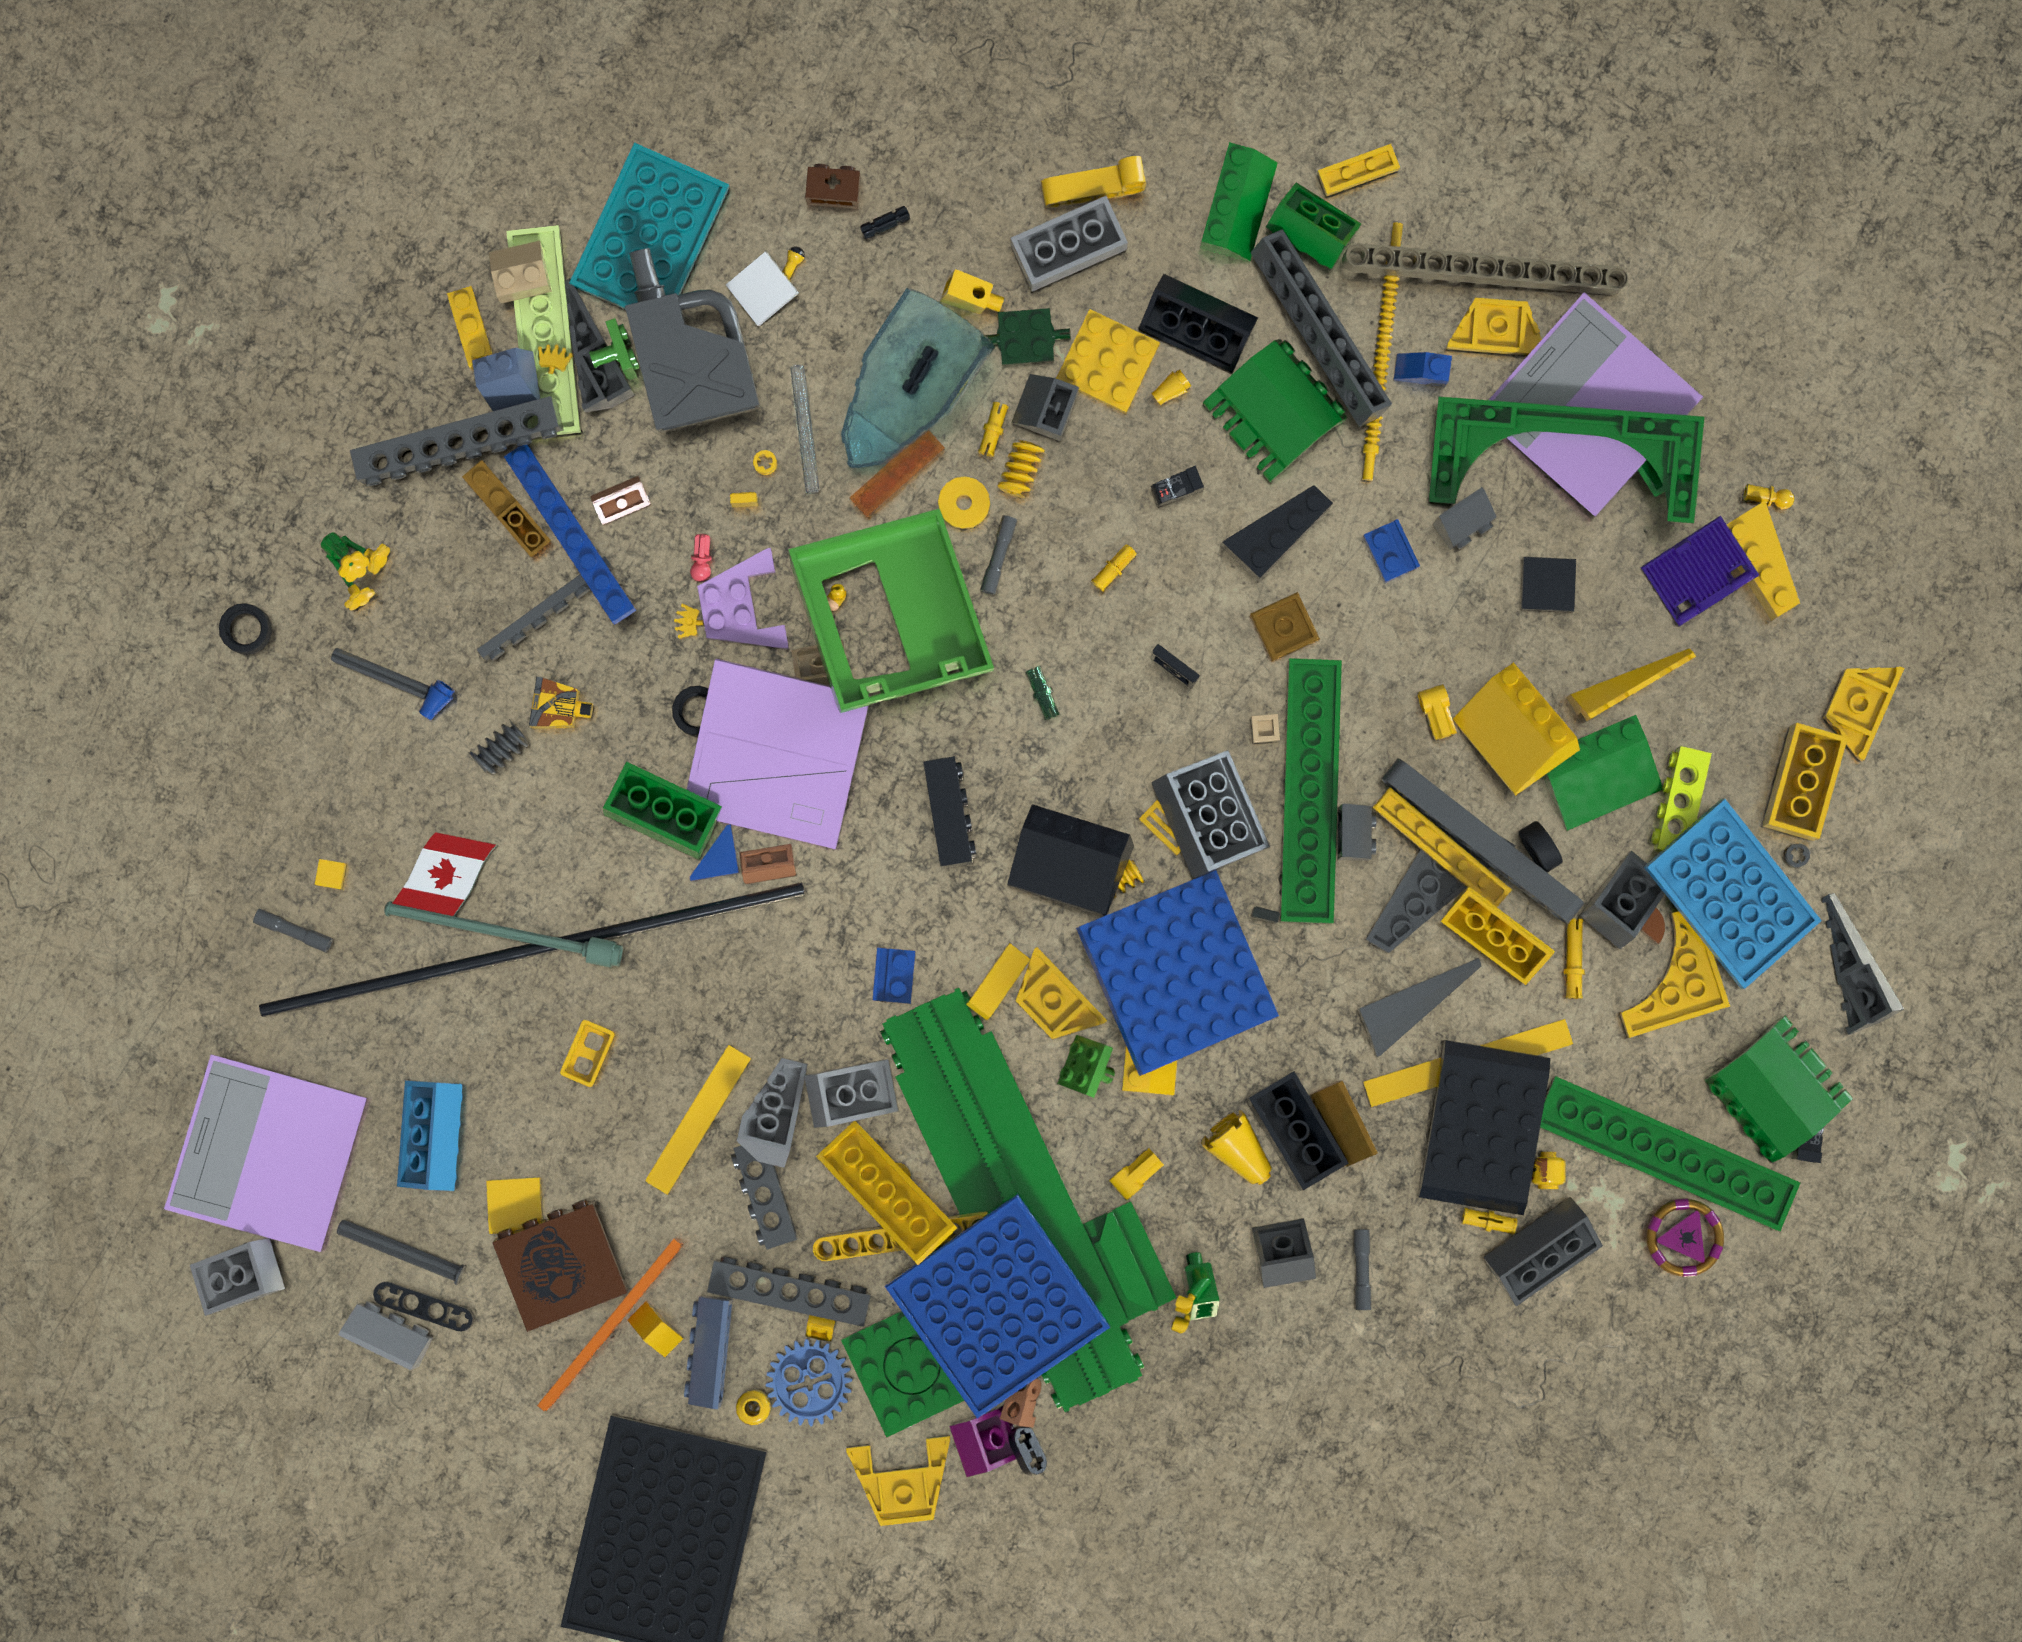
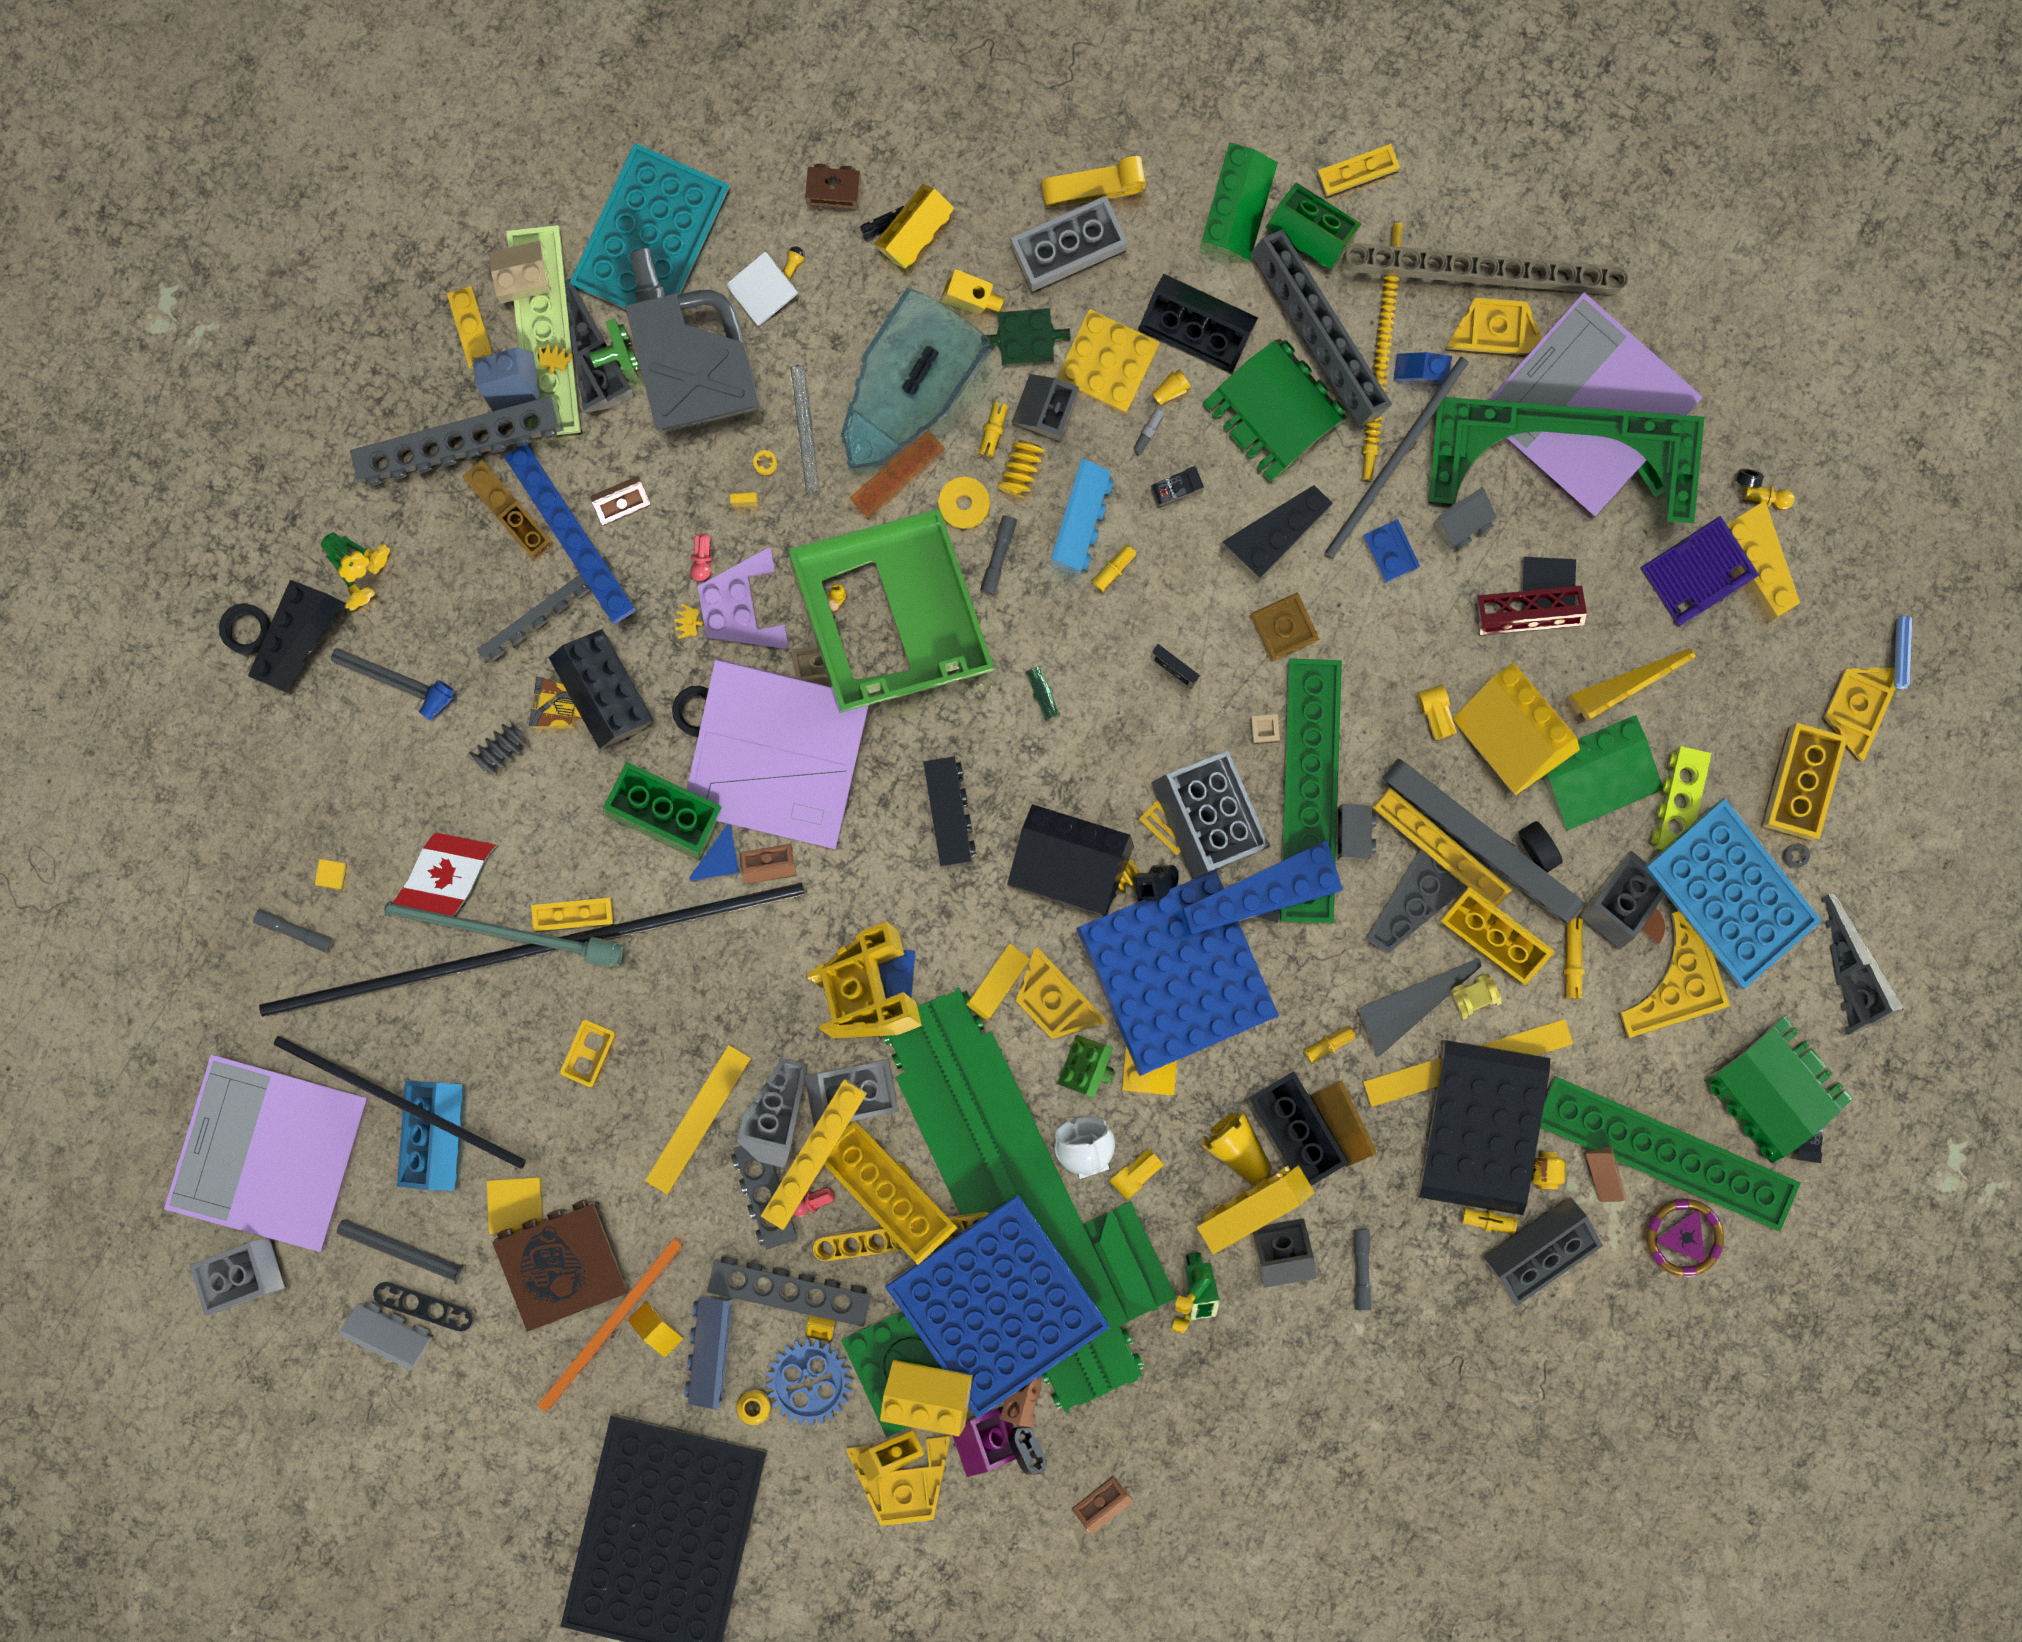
none -> black wedge [248,580,346,693]
none -> black piece [274,1036,526,1169]
none -> yellow plate [531,898,613,932]
none -> black brick [548,629,654,749]
none -> yellow plate [761,1079,867,1230]
none -> coral axle [793,1187,834,1217]
none -> yellow wedge [807,921,922,1038]
none -> yellow brick [857,1430,925,1482]
none -> yellow brick [874,184,954,269]
none -> yellow slope [880,1360,973,1436]
none -> dark azure slope [1050,458,1114,575]
none -> white piece [1054,1117,1115,1179]
none -> nougat slope [1072,1476,1133,1534]
none -> black leg [1133,865,1179,901]
none -> light grey piece [1134,408,1165,456]
none -> blue wing [1183,841,1343,935]
none -> yellow brick [1197,1165,1315,1255]
none -> yellow axle [1304,1025,1356,1064]
none -> dark grey piece [1325,356,1469,558]
none -> light yellow piece [1451,974,1502,1020]
none -> dark red fence [1477,585,1587,635]
none -> nougat slope [1586,1146,1626,1202]
none -> black tile [1736,469,1764,487]
none -> light blue axle [1894,615,1912,690]

